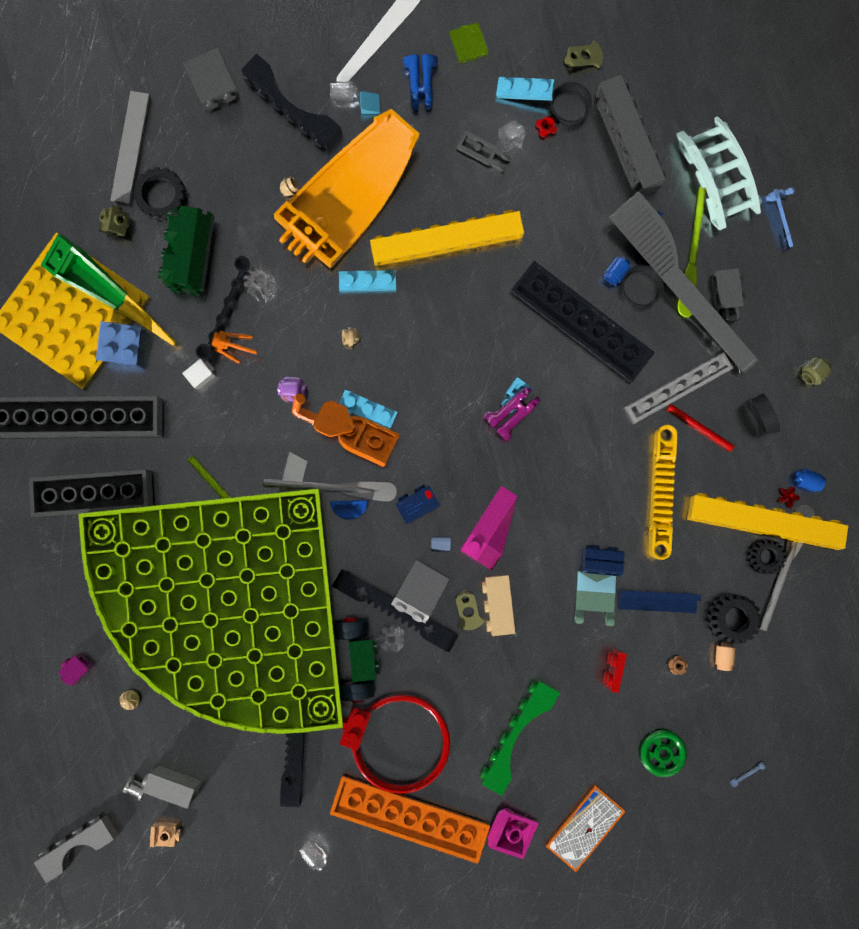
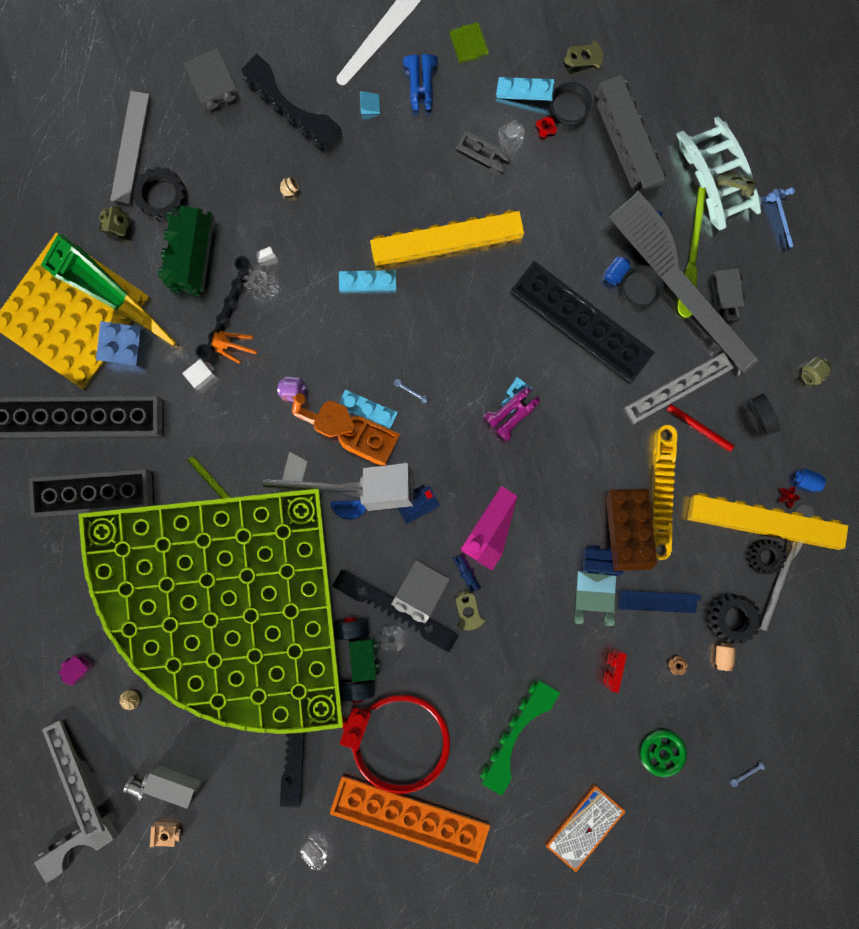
light orange windscreen [274,109,420,269] -> none
clear brick [330,81,358,102] -> none
tan plate [342,327,360,346] -> none
sand blue slope [431,537,451,552] -> none
tan brick [482,575,515,636] -> none
dark pink slope [488,808,539,859] -> none
none -> light grey plate [42,721,105,840]
none -> white tile [255,247,277,263]
none -> light grey brick [360,463,413,511]
none -> sand blue hinge [394,379,429,403]
none -> dark blue pin [453,553,481,593]
none -> reddish brown brick [606,489,657,571]
none -> olive piece [717,171,757,197]

